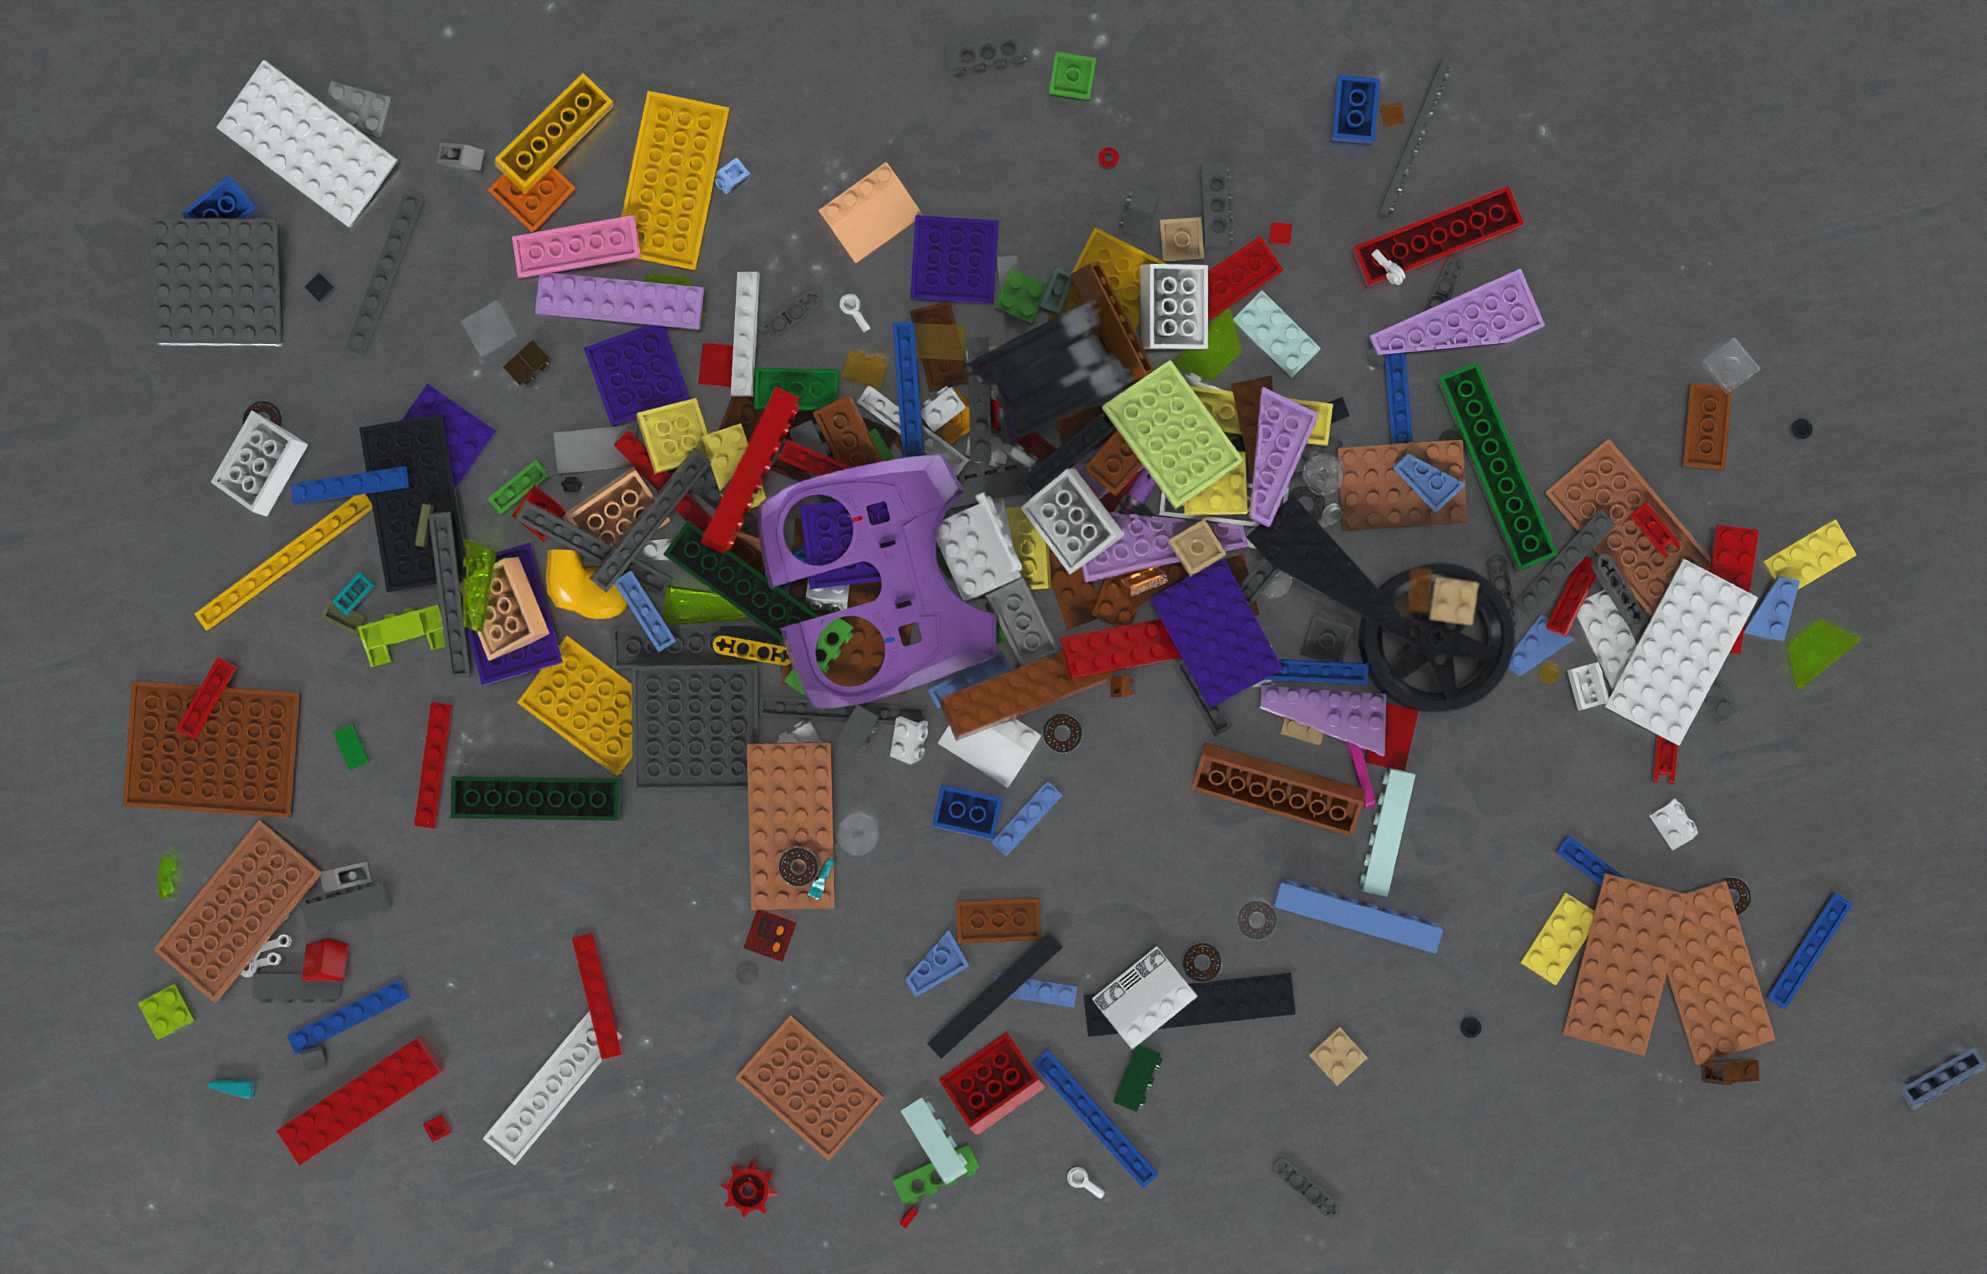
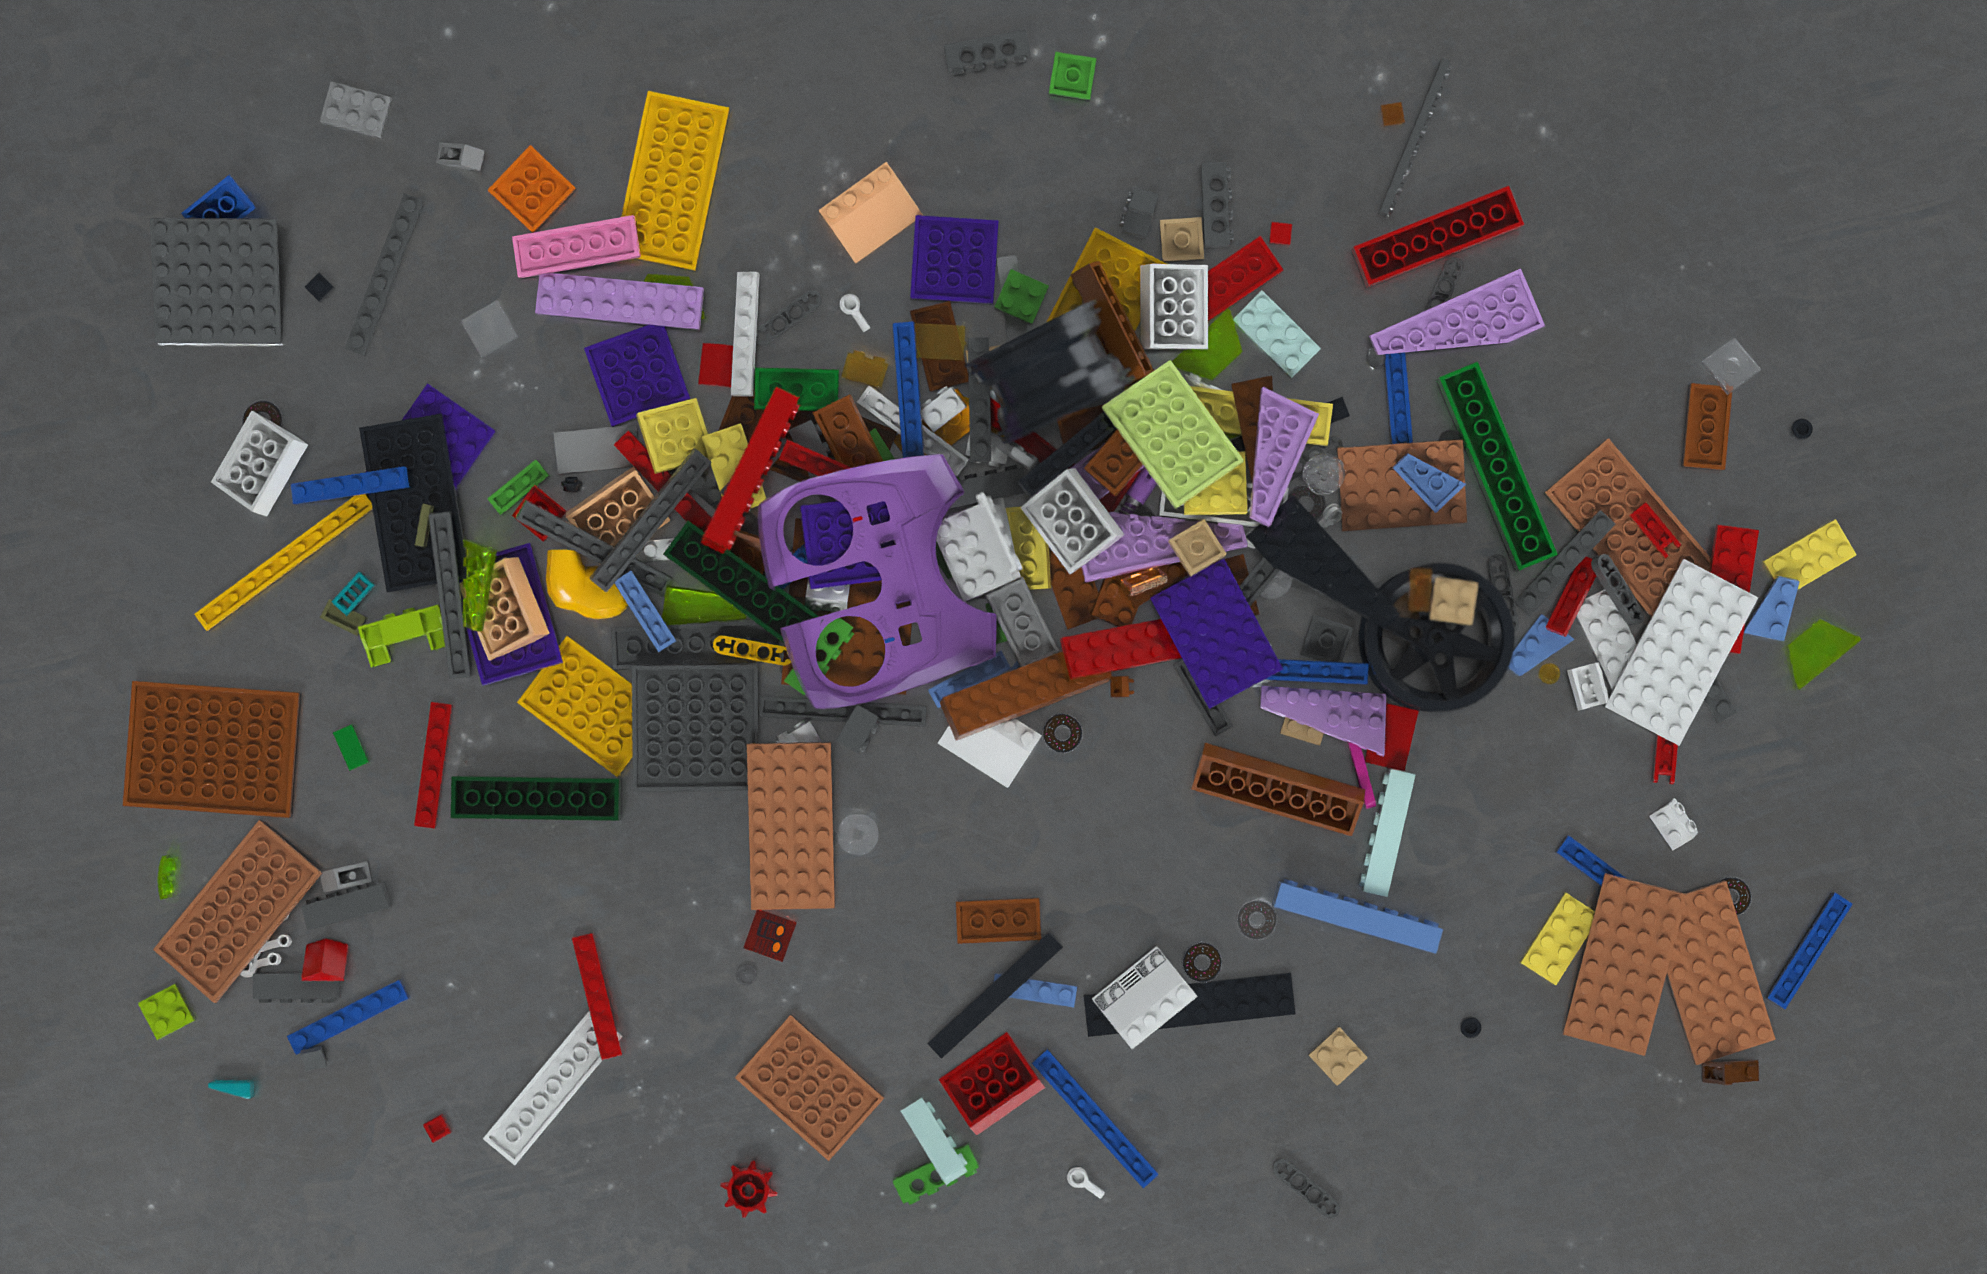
red plate [176,657,237,740] -> none
white plate [216,60,398,227] -> none
red brick [276,1036,443,1166] -> none
yellow brick [495,73,613,194] -> none
dark brown brick [503,339,553,386] -> none
light blue bracket [715,158,750,194] -> none
tile [777,846,819,888] -> none
teal piece [807,858,834,900] -> none
white bracket [890,716,928,765] -> none
red tile [900,1205,919,1229] -> none
medium blue wing [905,930,970,998] -> none
blue brick [932,785,1003,841] -> none
medium blue plate [991,781,1063,856] -> none
sand green plate [1038,267,1073,314] -> none
red plate [1098,147,1119,168] -> none
dark green brick [1113,1044,1162,1112] -> none
blue brick [1331,75,1380,144] -> none
white plate [1372,249,1405,285] -> none
sand blue brick [1901,1047,1986,1111] -> none

